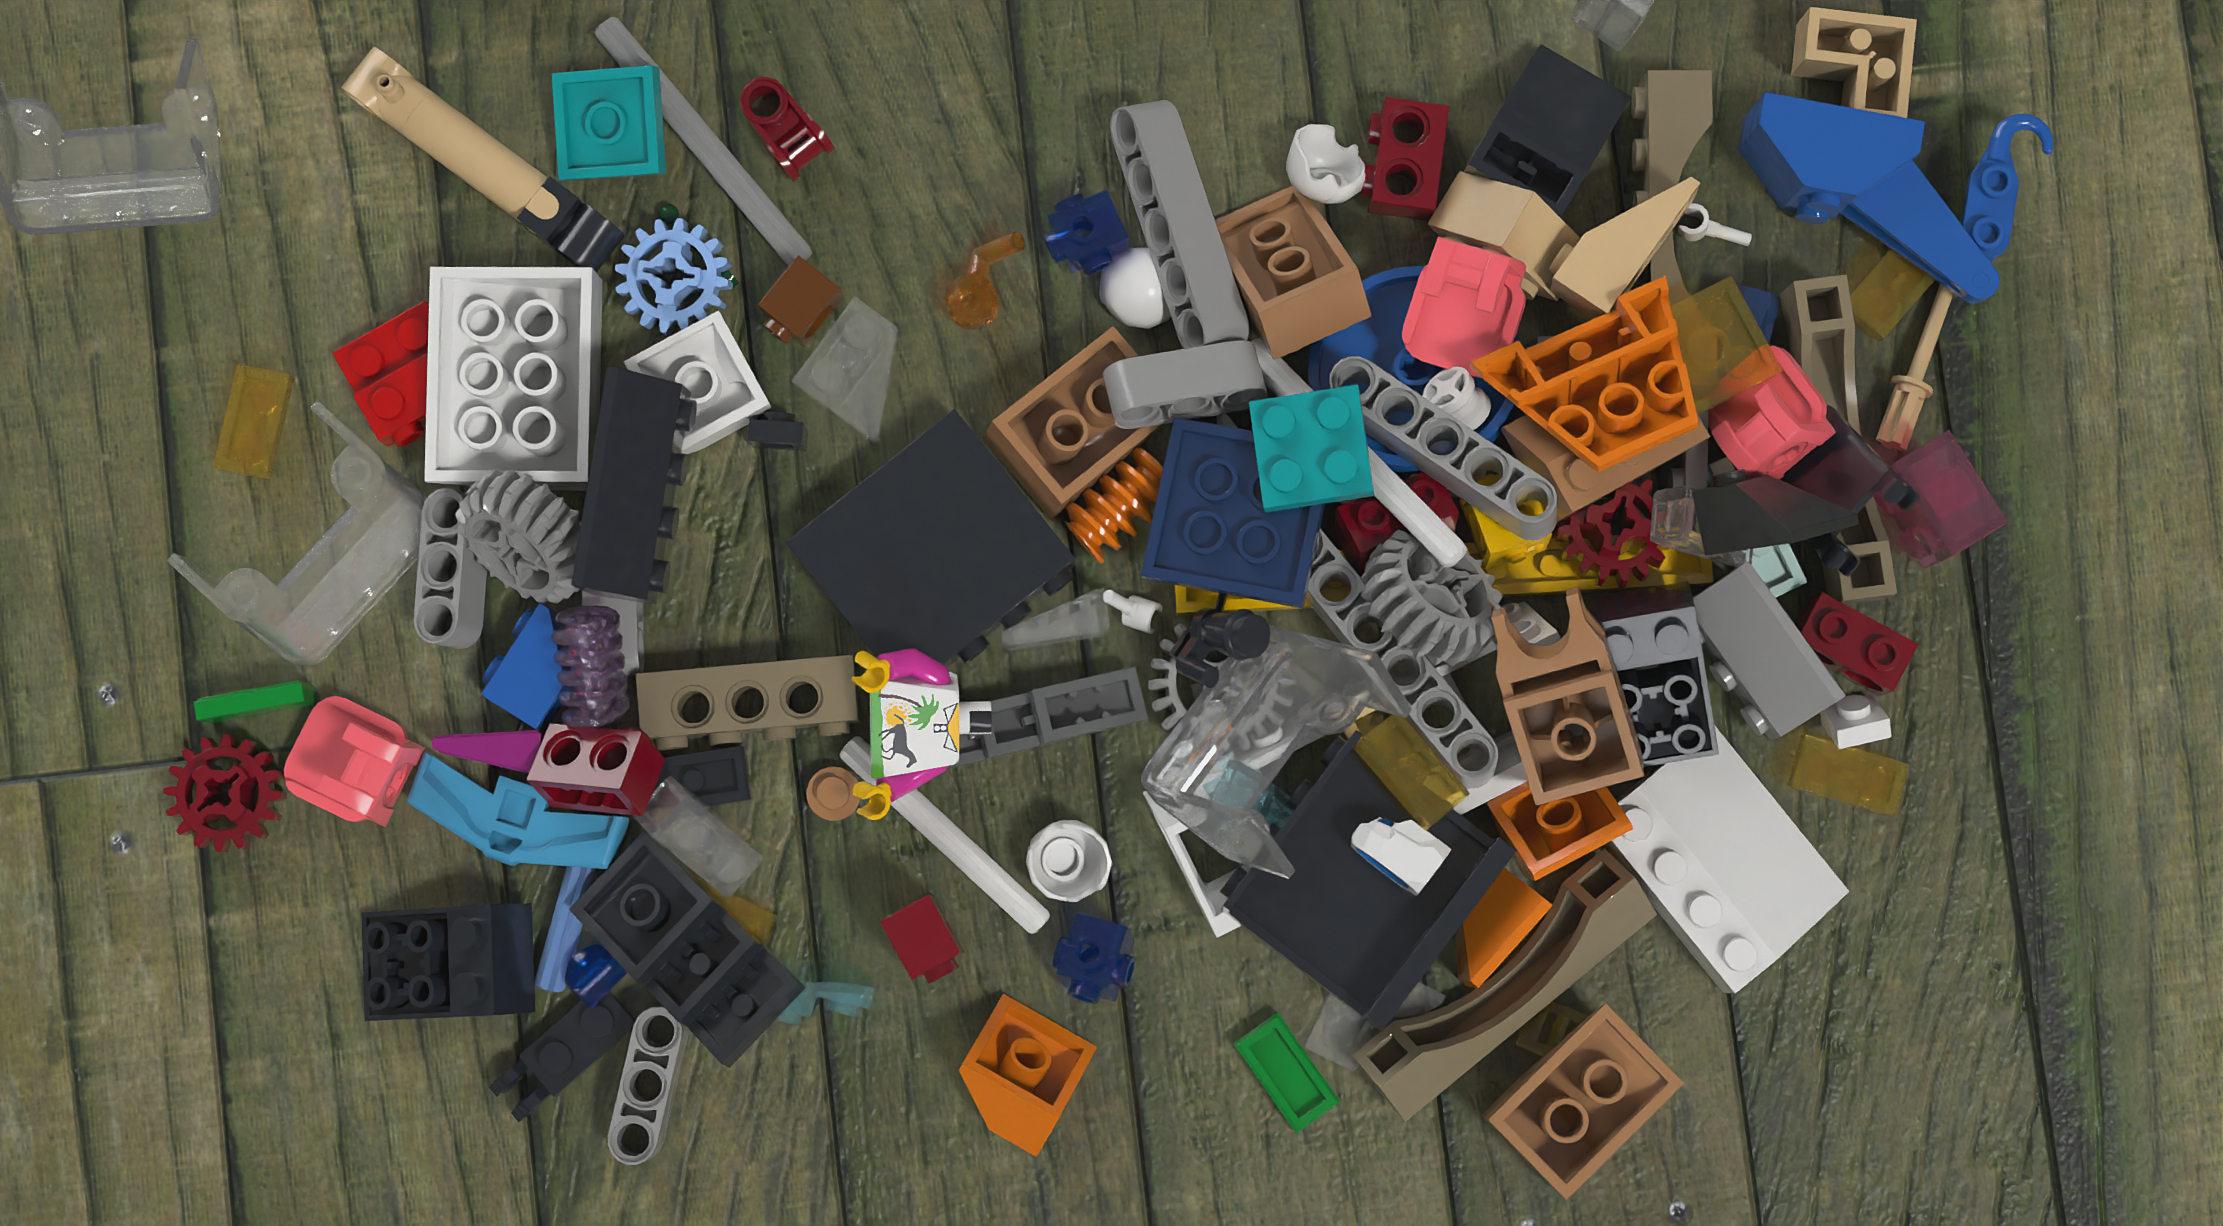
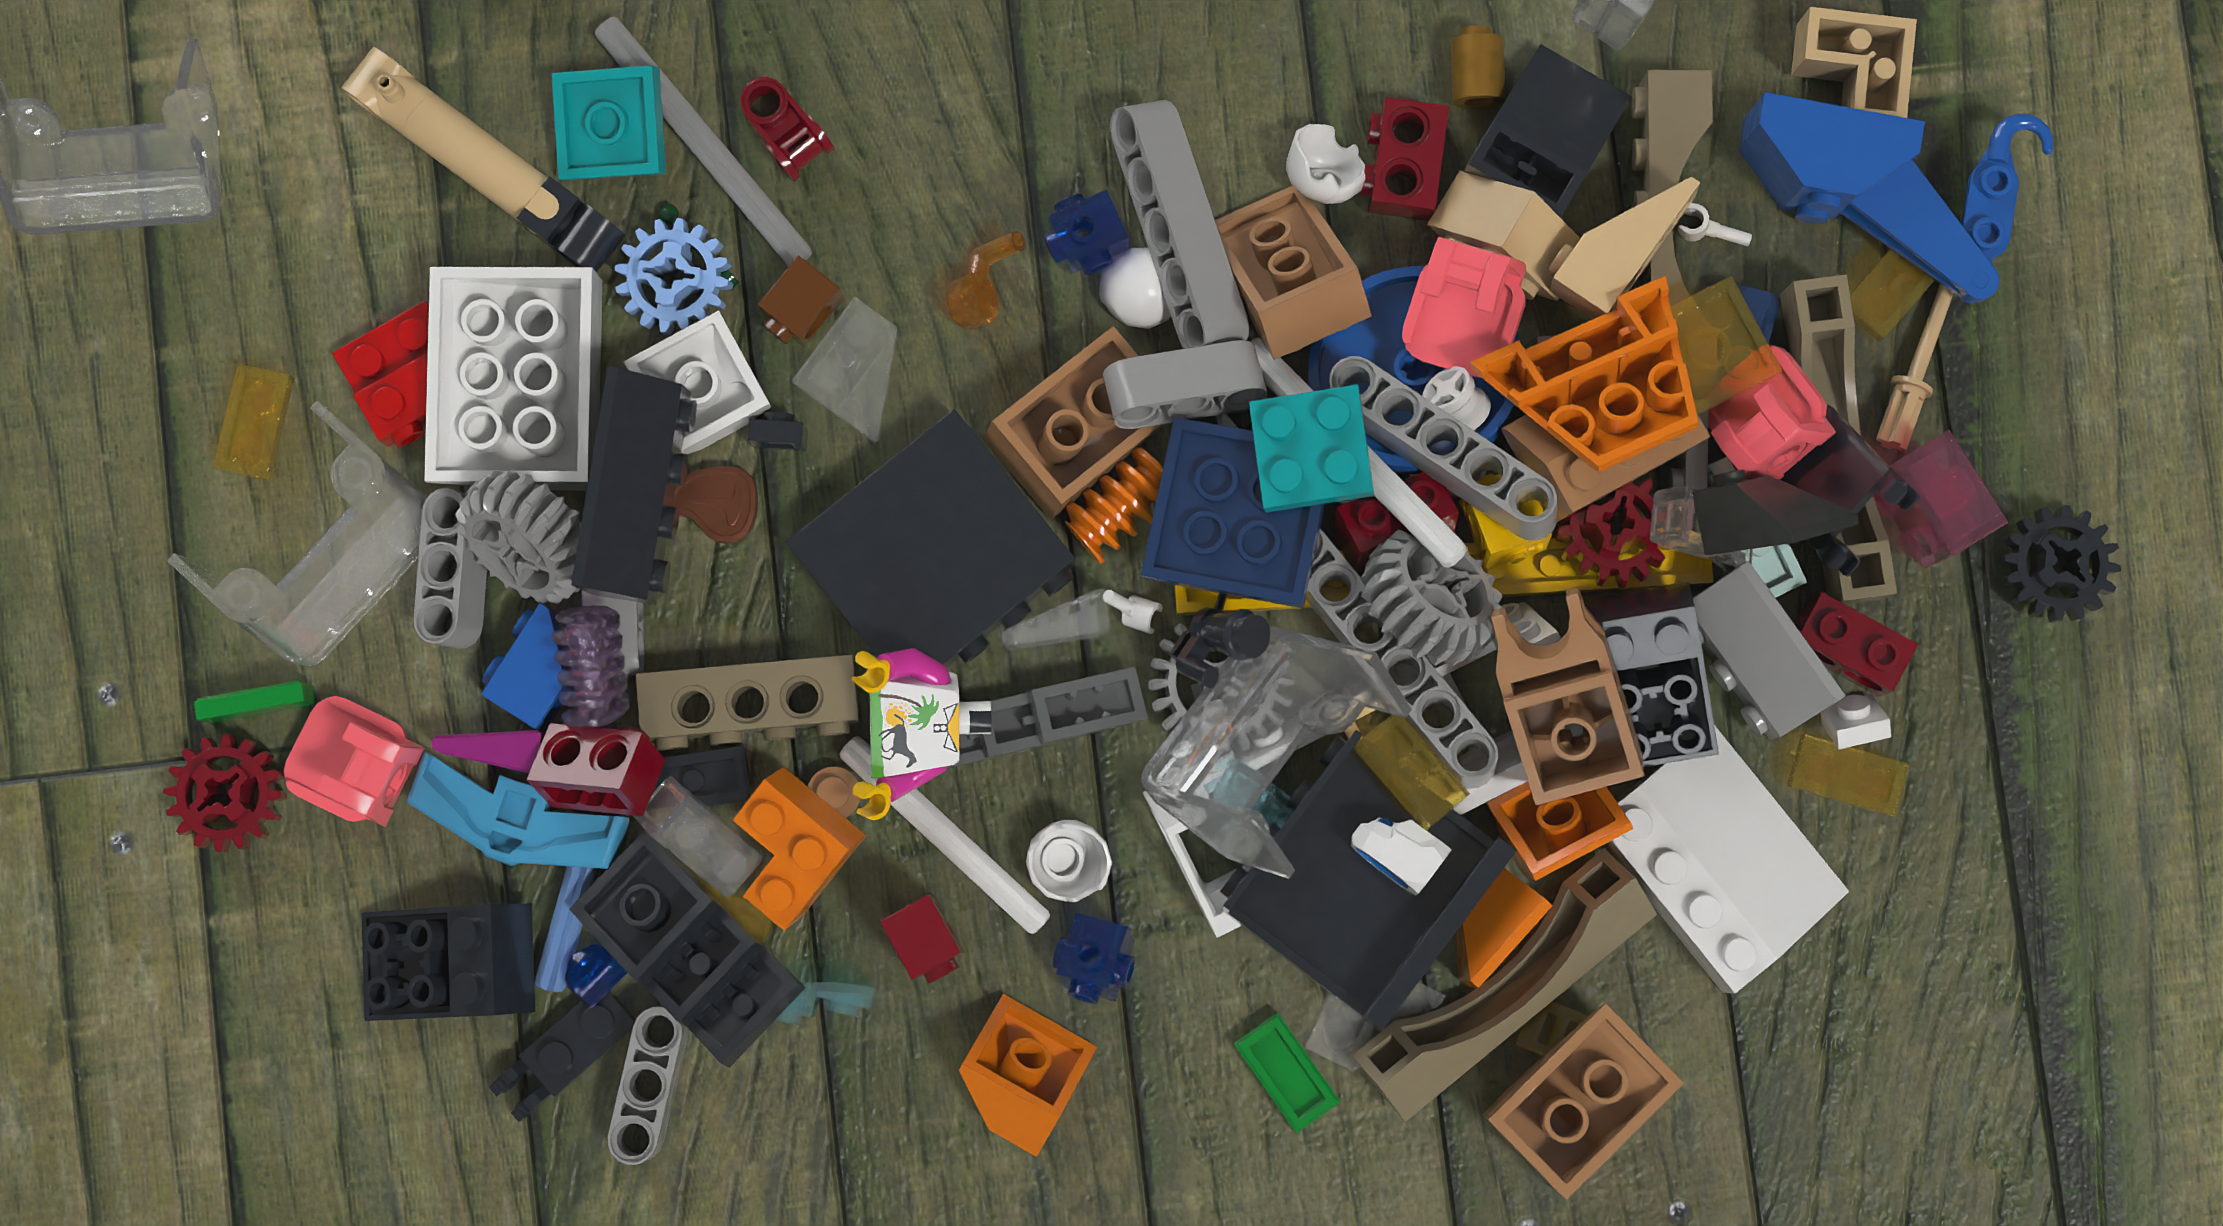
none -> copper piece [673,466,758,544]
none -> orange brick [732,767,866,931]
none -> pearl gold brick [1450,25,1506,109]
none -> black gear [1998,505,2121,623]

